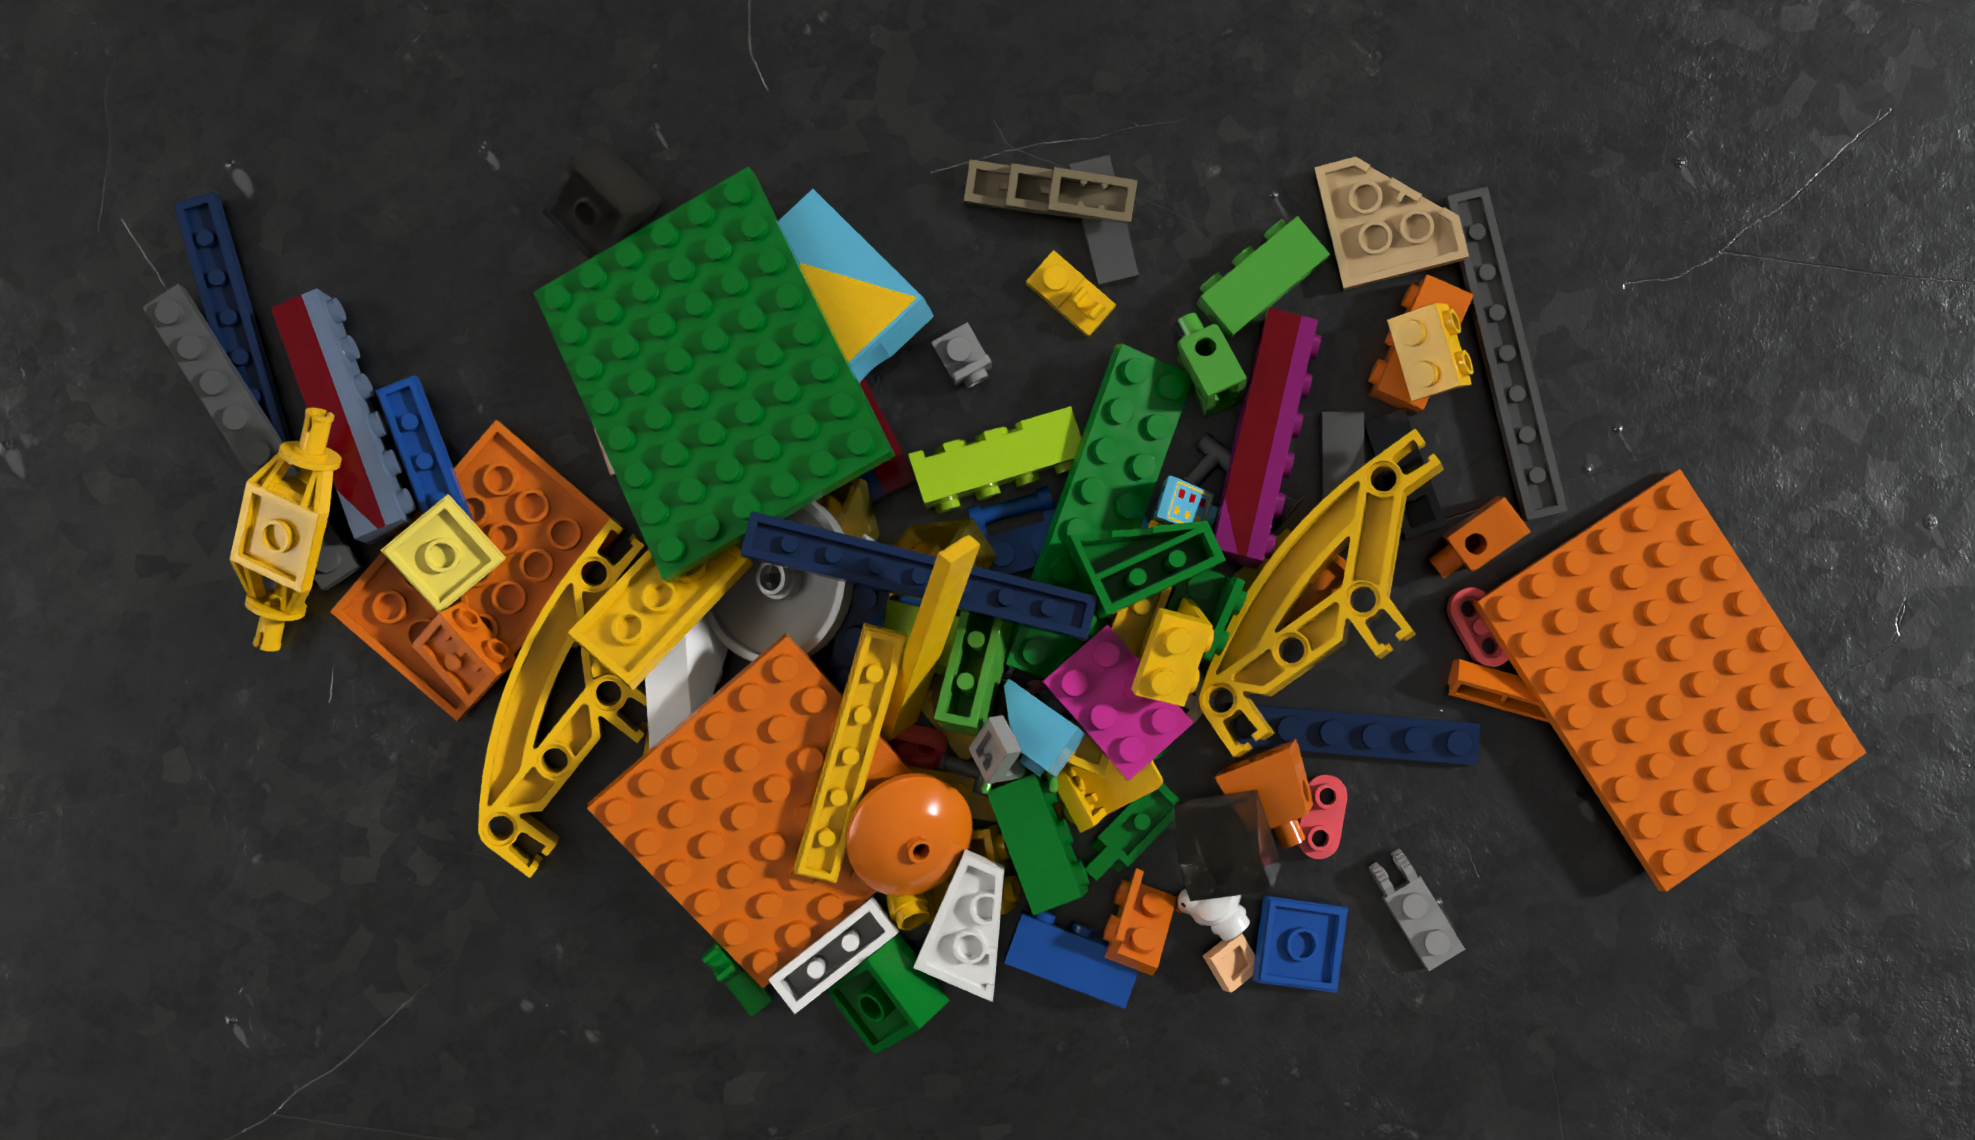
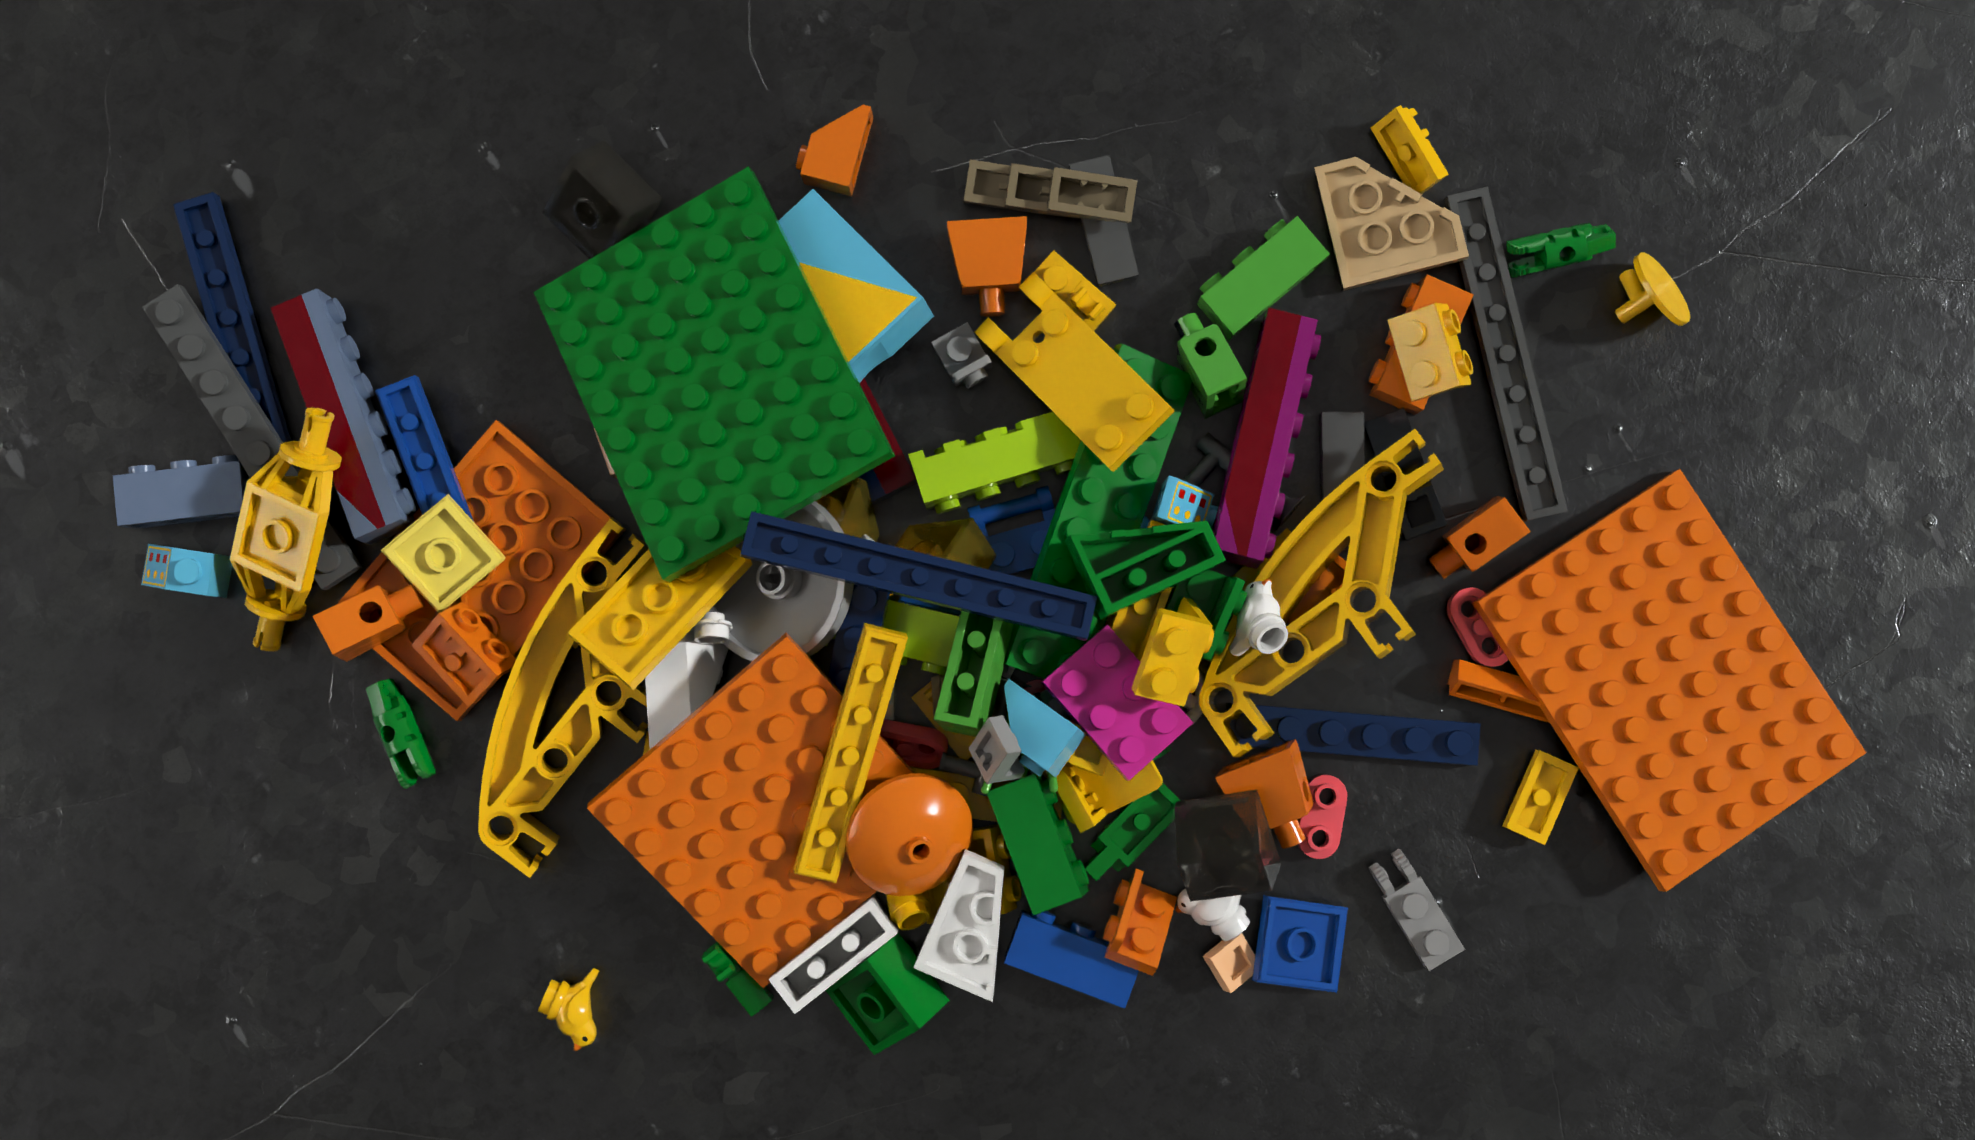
yellow tile [880,535,981,741] -> none
none -> sand blue brick [113,455,250,529]
none -> medium azure slope [141,544,232,598]
none -> orange torso [312,584,423,662]
none -> green hinge [366,679,436,789]
none -> yellow animal [538,968,599,1051]
none -> white plate [691,612,733,645]
none -> orange slope [796,104,873,197]
none -> orange torso [947,216,1027,317]
none -> yellow hinge [974,272,1175,472]
none -> white animal [1229,579,1288,656]
none -> yellow plate [1370,105,1449,194]
none -> yellow plate [1502,749,1579,845]
none -> green hinge [1506,223,1616,278]
none -> yellow shield [1615,252,1690,326]

